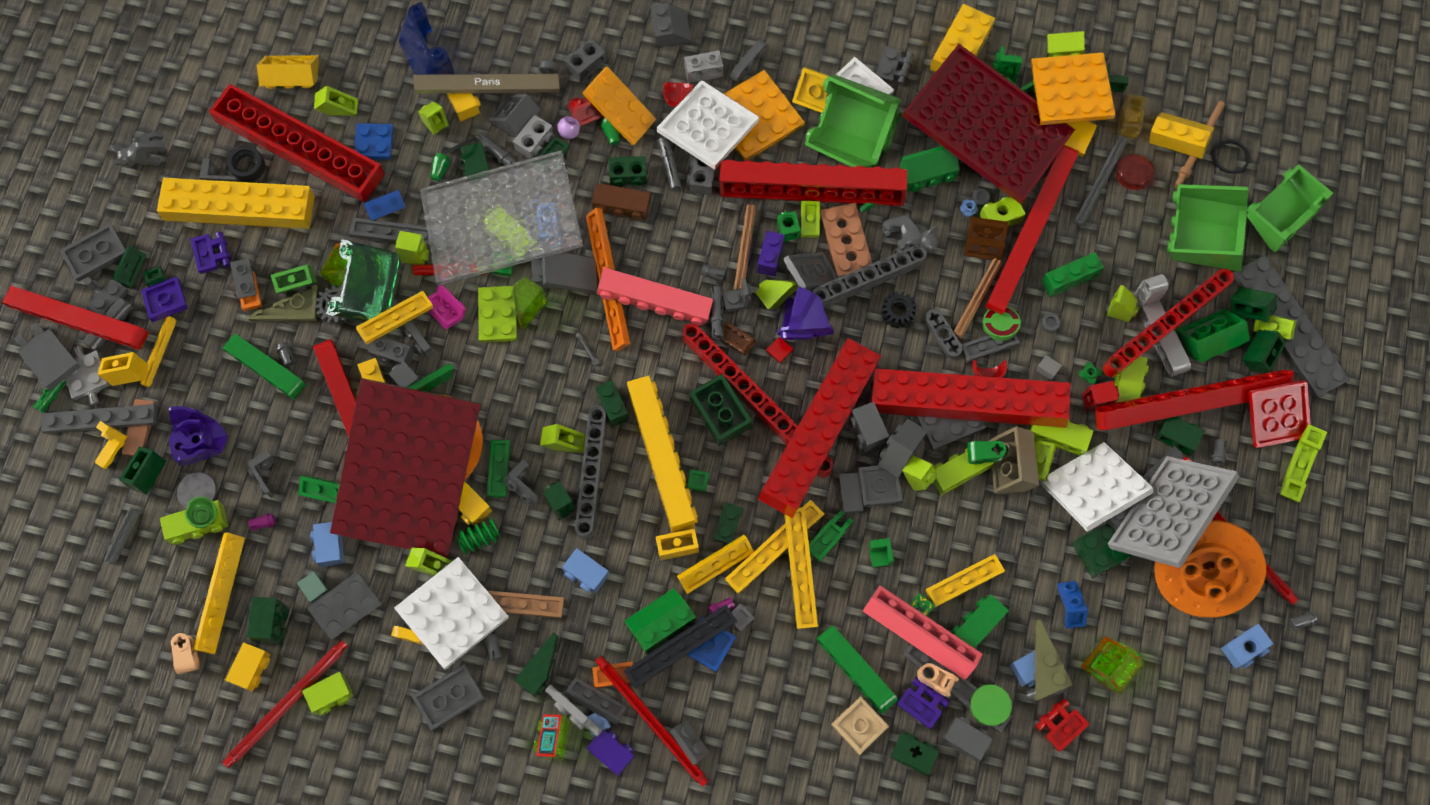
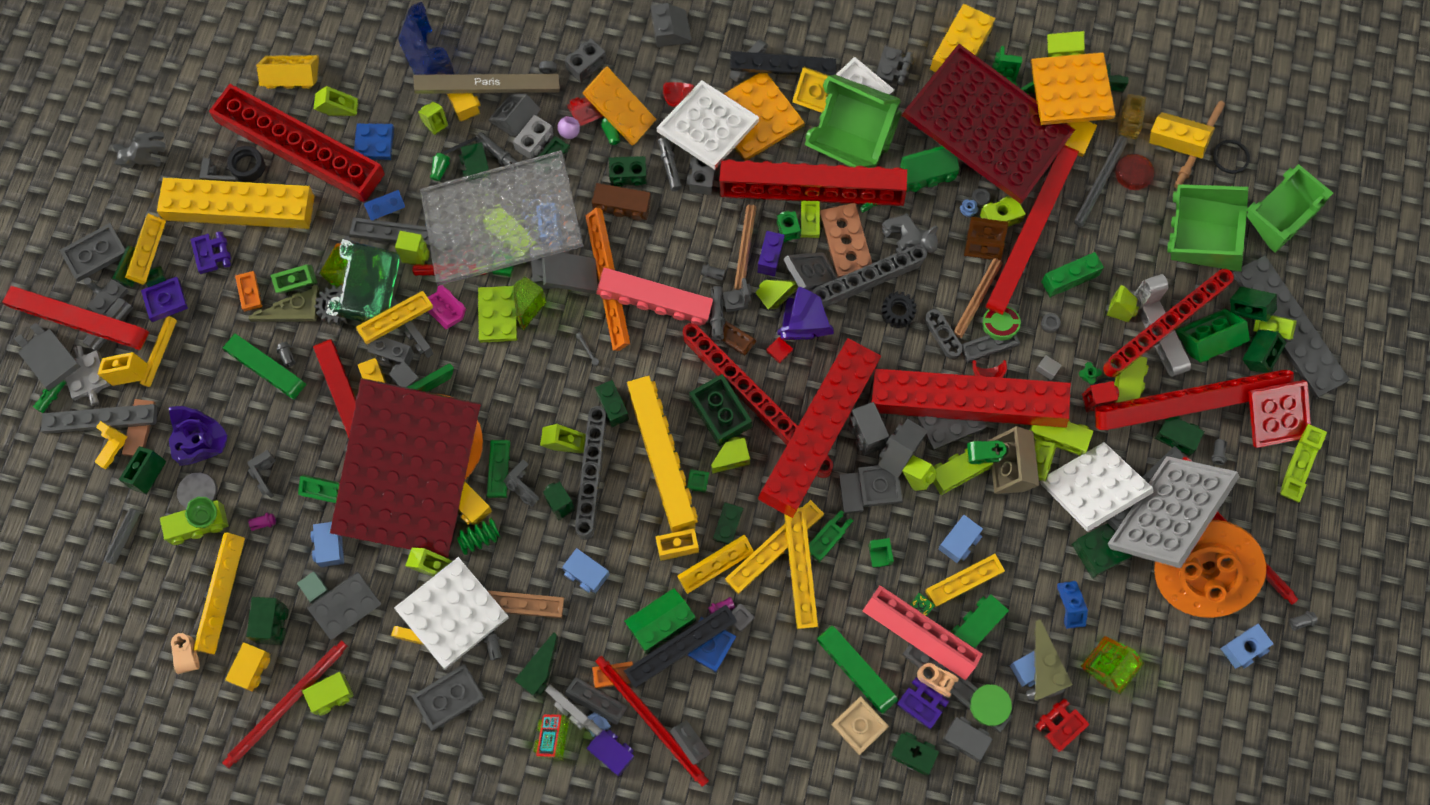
dark grey bracket [230,258,257,299] -> none
light grey brick [684,51,723,83] -> none
none -> yellow plate [125,213,166,285]
none -> lime slope [711,437,750,473]
none -> black plate [730,51,836,76]
none -> medium blue brick [938,515,983,563]

